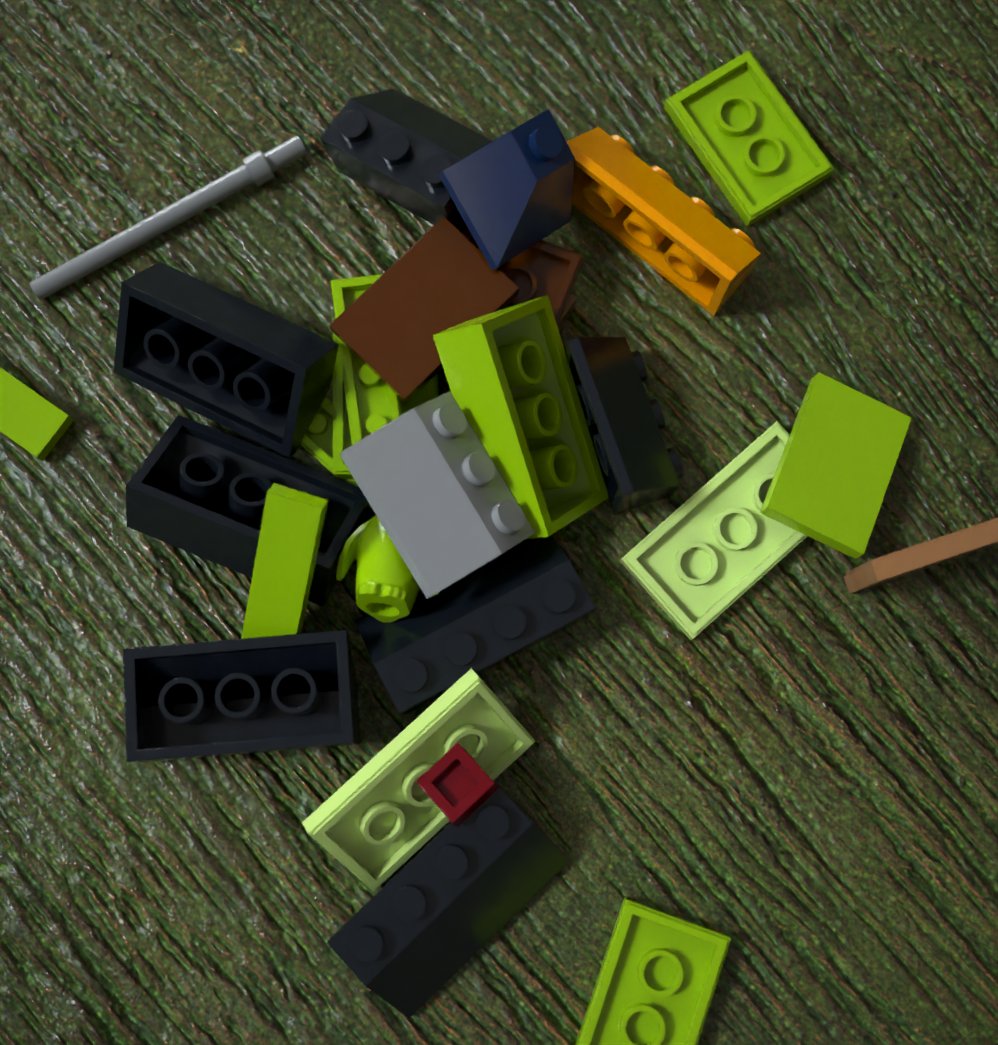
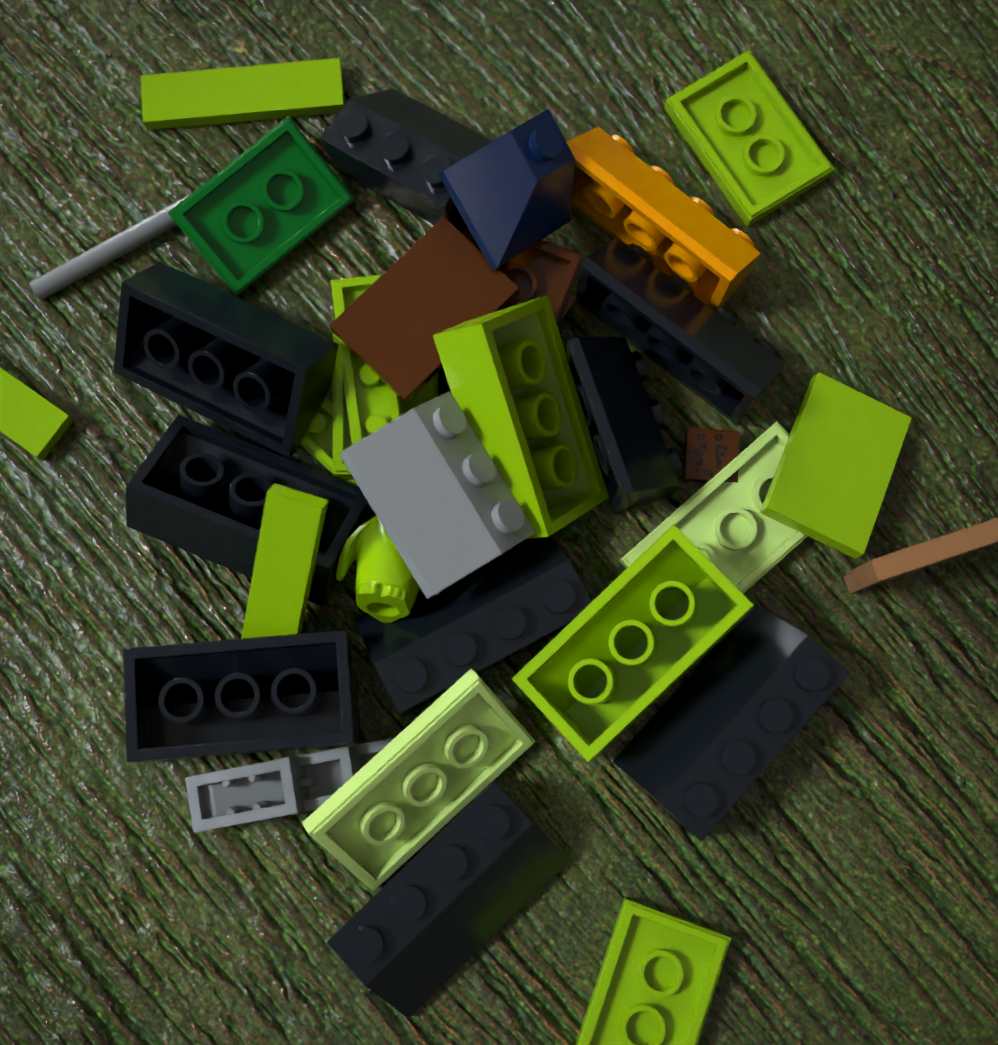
dark red tile [416,742,499,827] -> none
none -> lime tile [140,58,345,130]
none -> green tile [168,116,355,296]
none -> light grey slope [185,737,395,833]
none -> lime slope [512,524,754,762]
none -> black slope [576,237,784,426]
none -> black slope [612,603,850,841]
none -> reddish brown tile [683,428,740,483]

